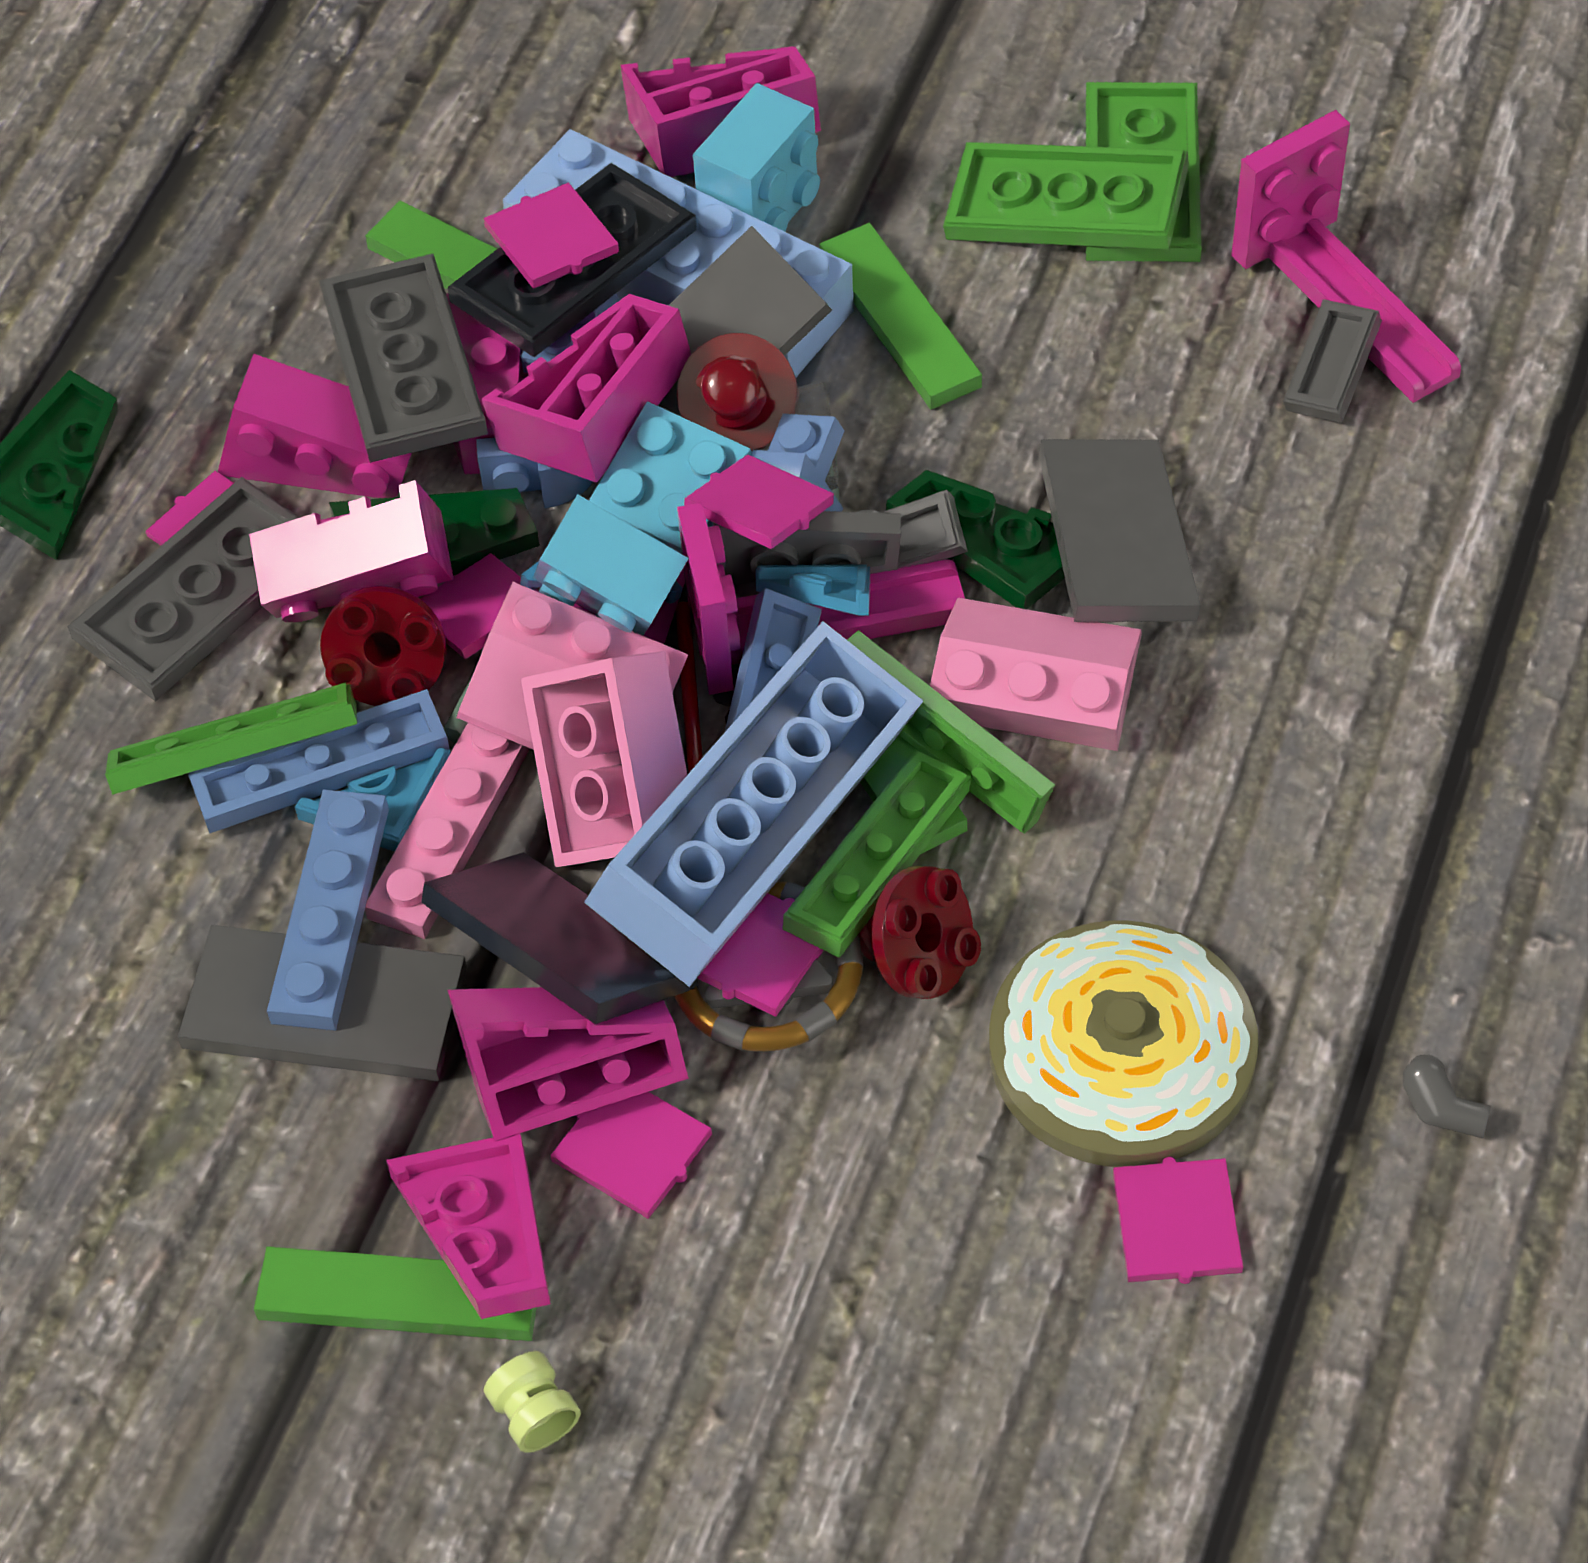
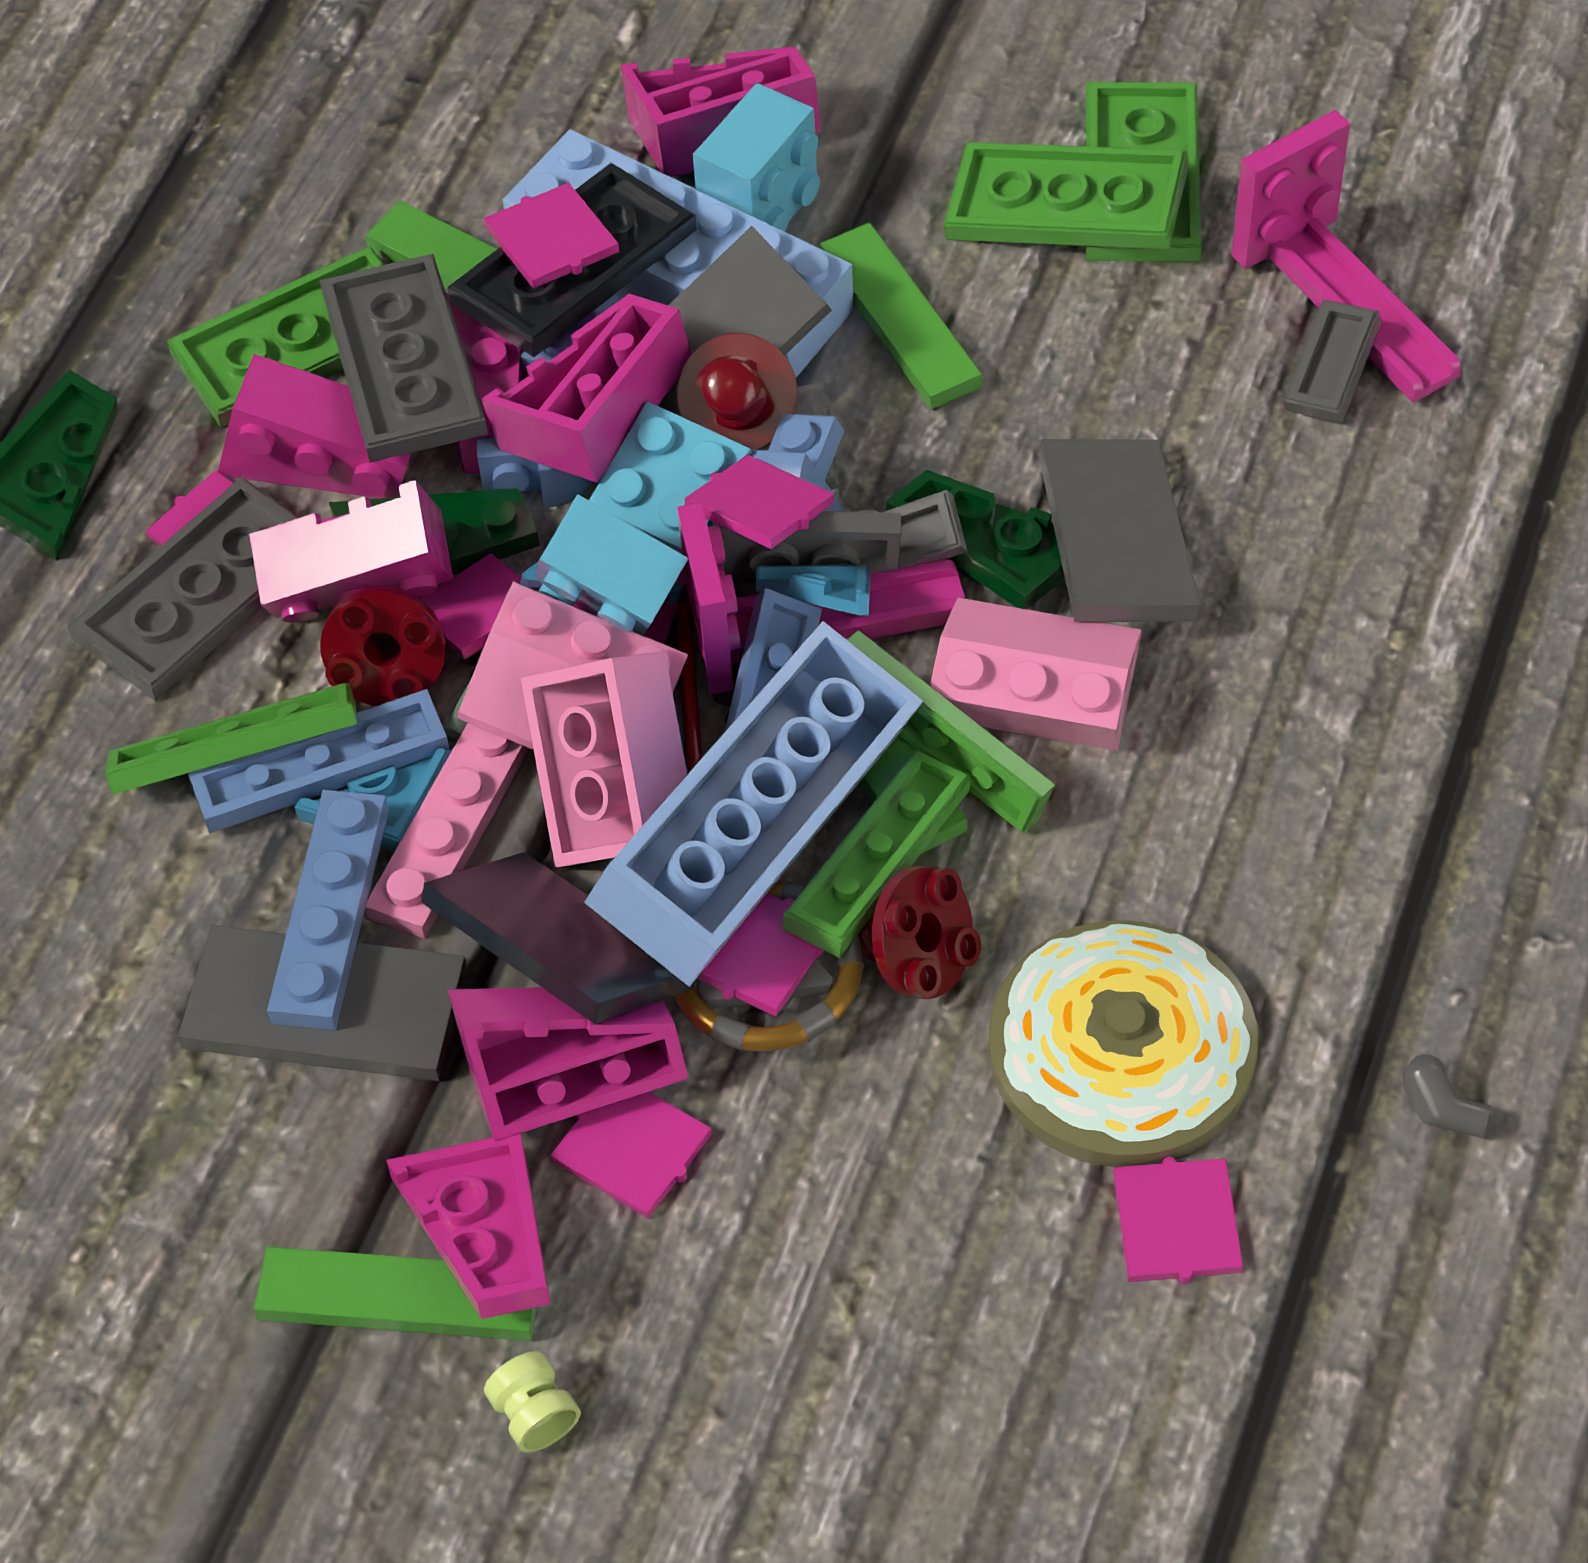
none -> bright green tile [167,245,385,428]

